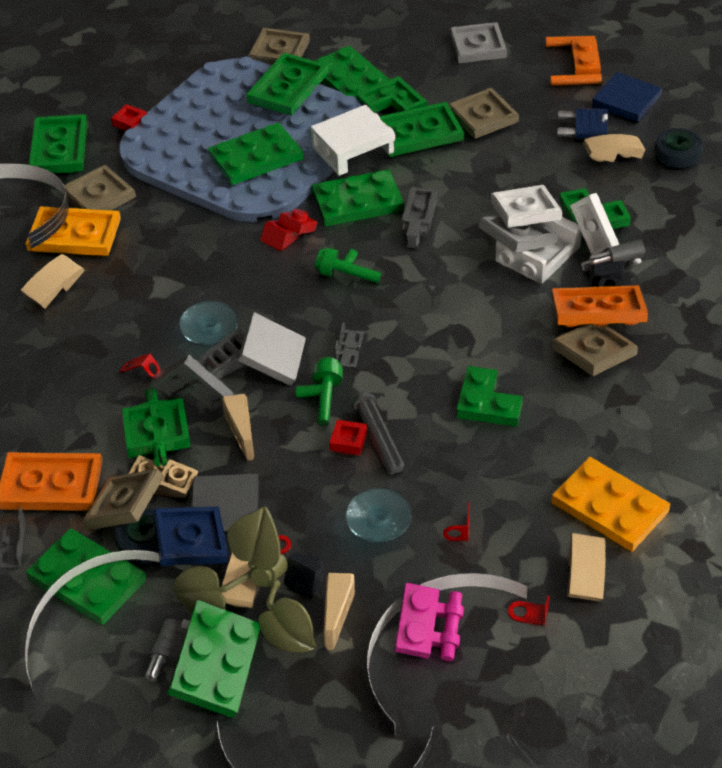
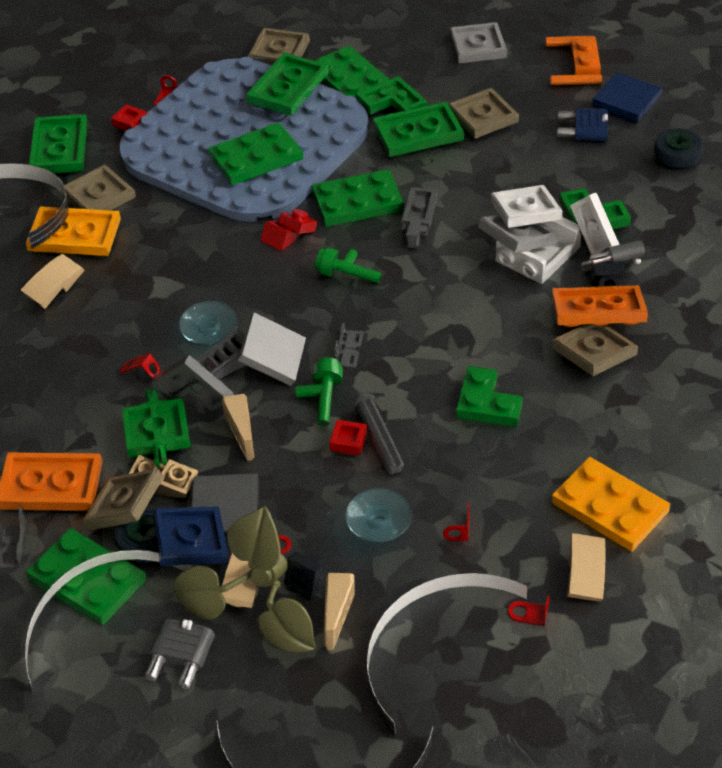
green plate [167,600,260,718] -> none
white panel [311,105,395,176] -> none
dark pink plate [394,582,464,661] -> none
tan slope [583,134,646,162] -> none
none -> red piece [154,75,177,106]

